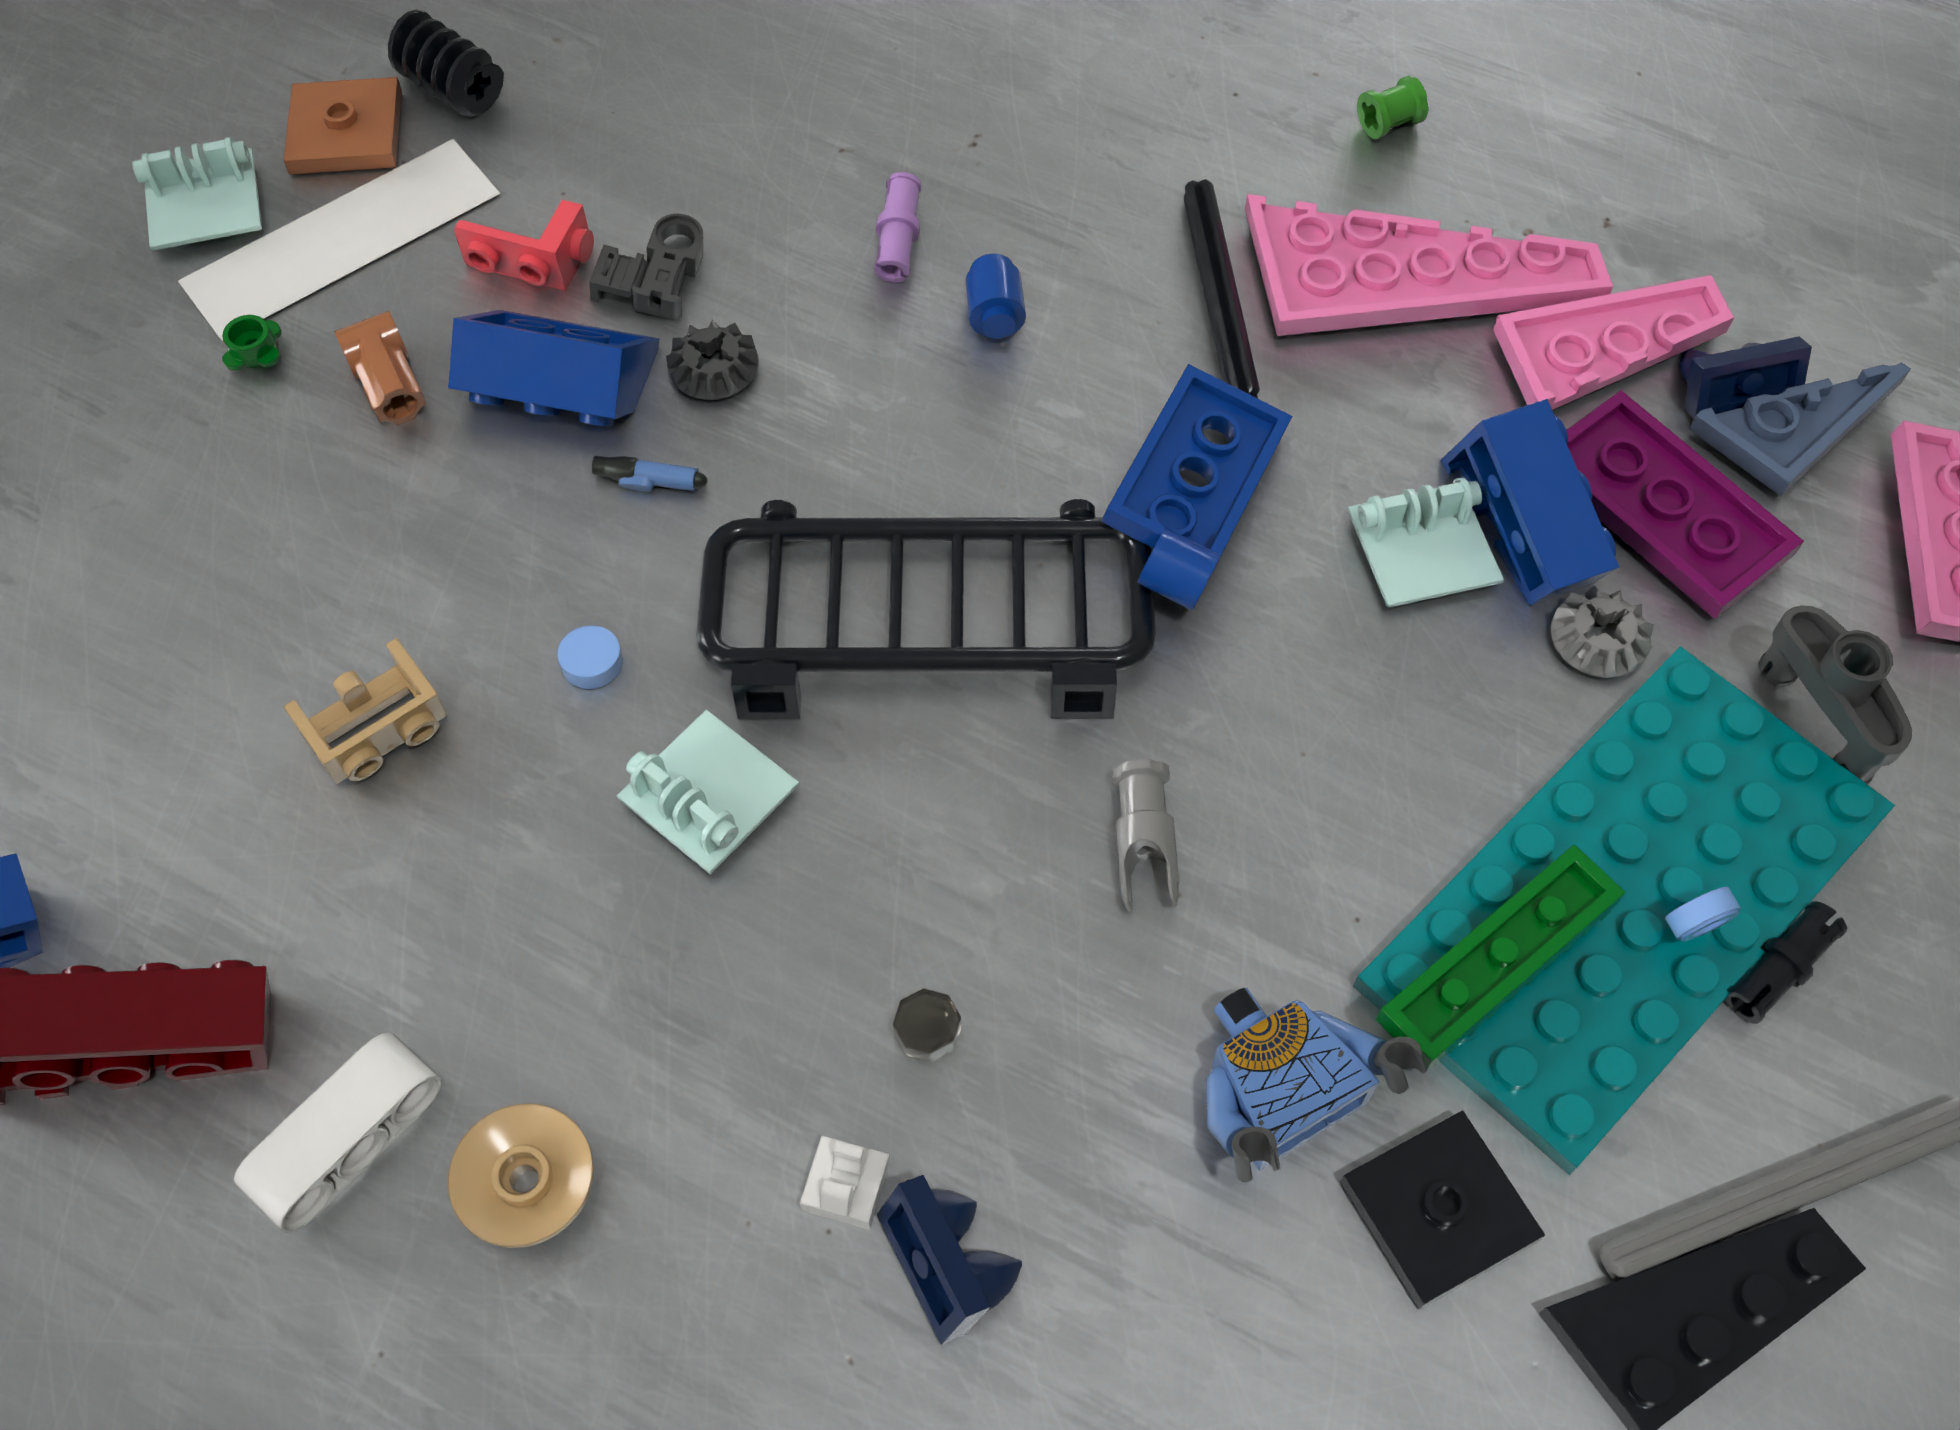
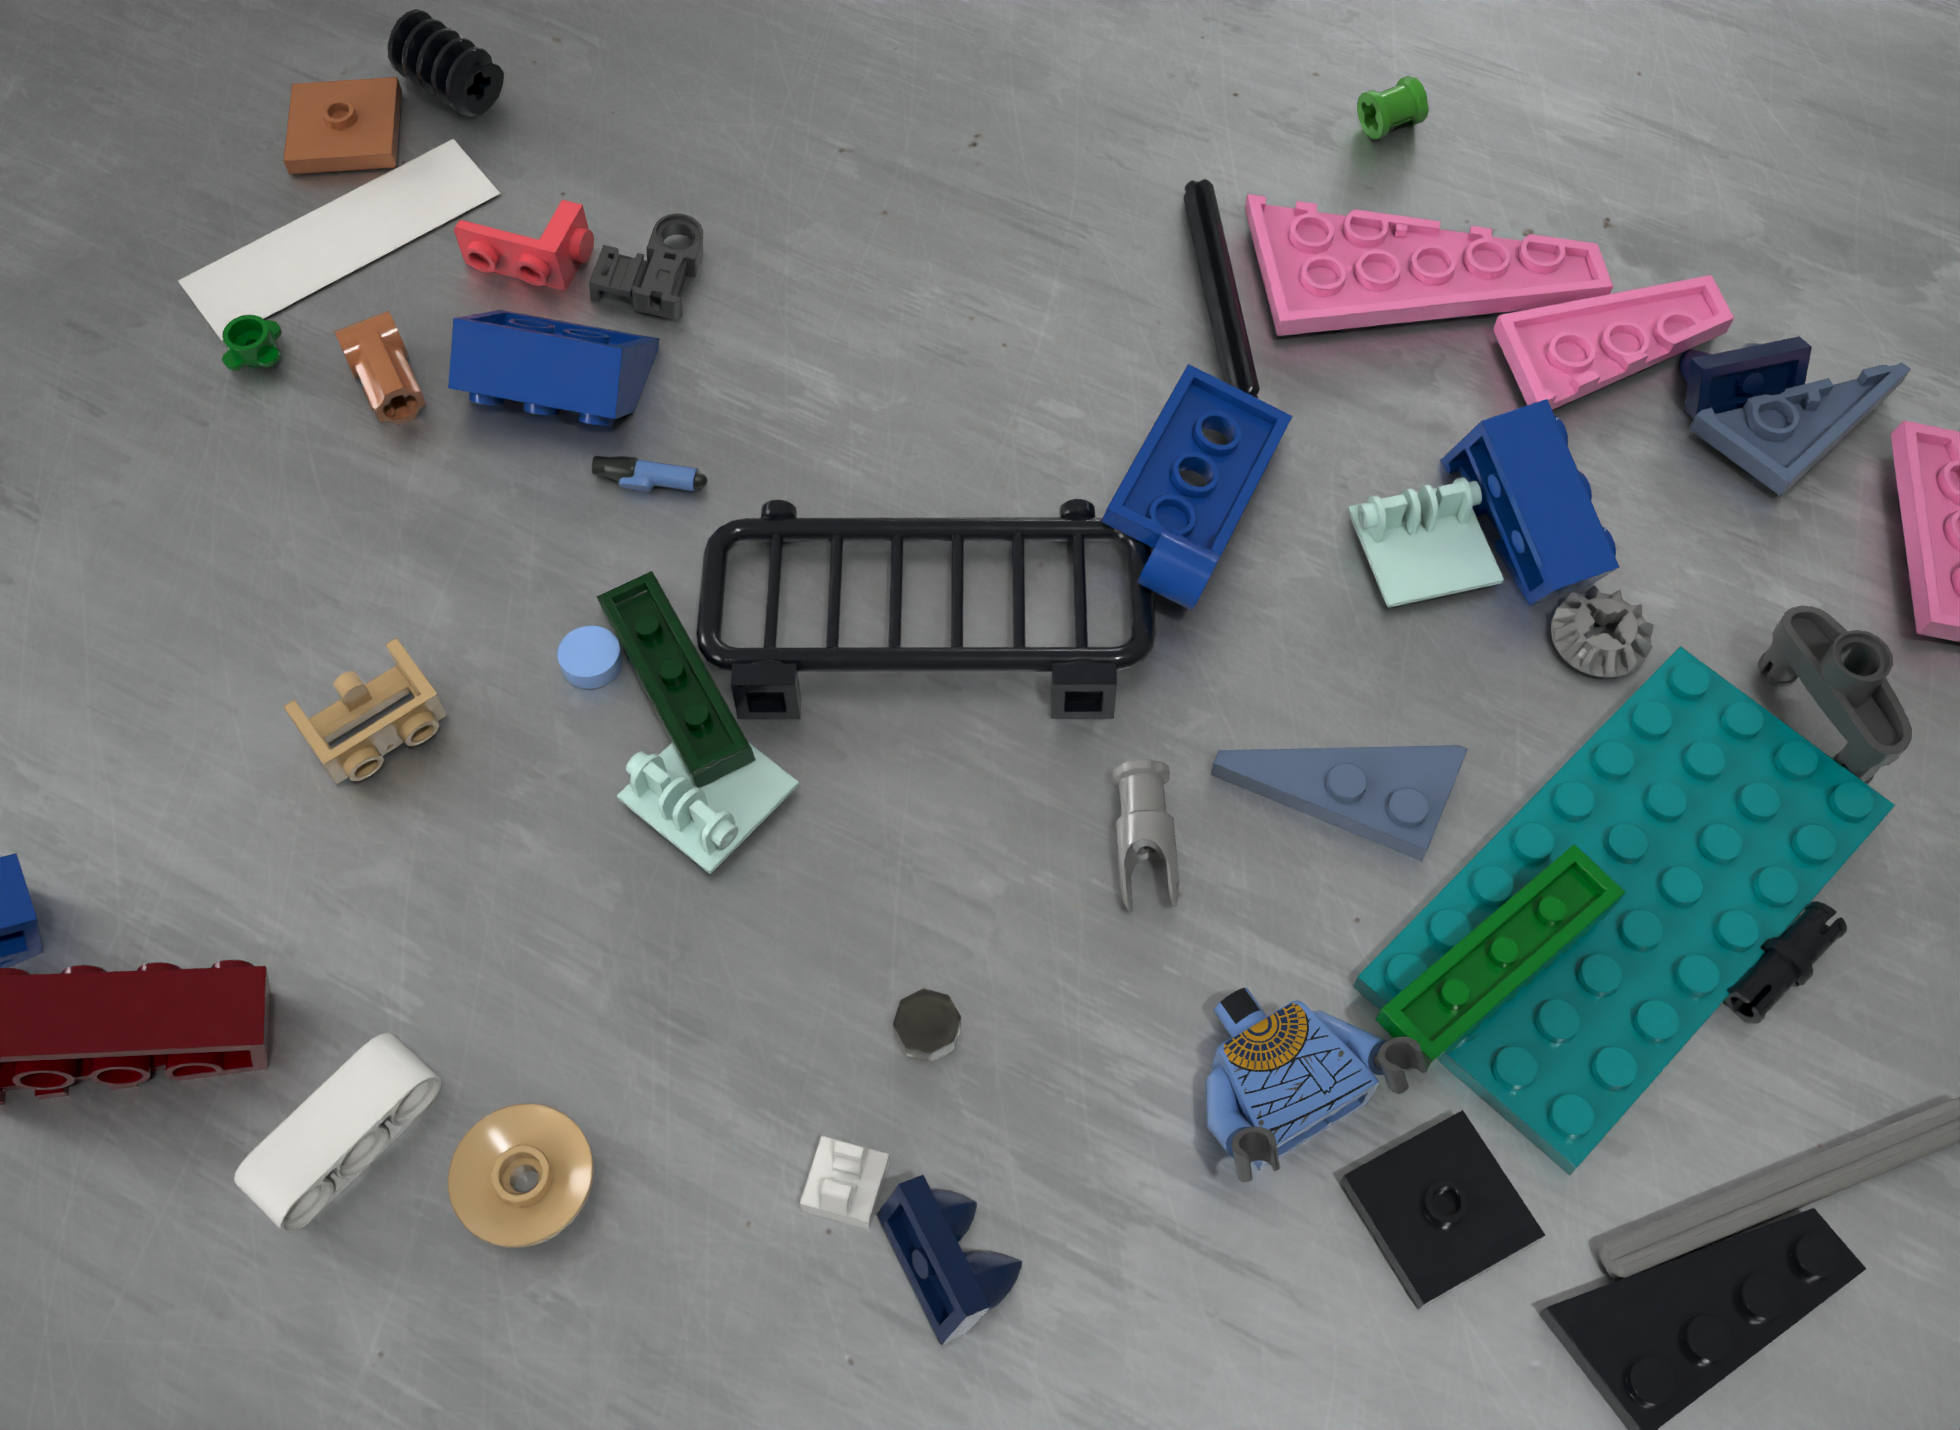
light aqua hinge [132,137,262,251] -> none
dark grey gear [666,319,759,400] -> none
lavender pin [874,172,921,283] -> none
blue brick [965,253,1026,339] -> none
magenta plate [1566,390,1804,619] -> none
light blue tile [1665,886,1741,942] -> none
none -> dark green tile [597,571,756,788]
none -> sand blue wing [1210,745,1468,861]

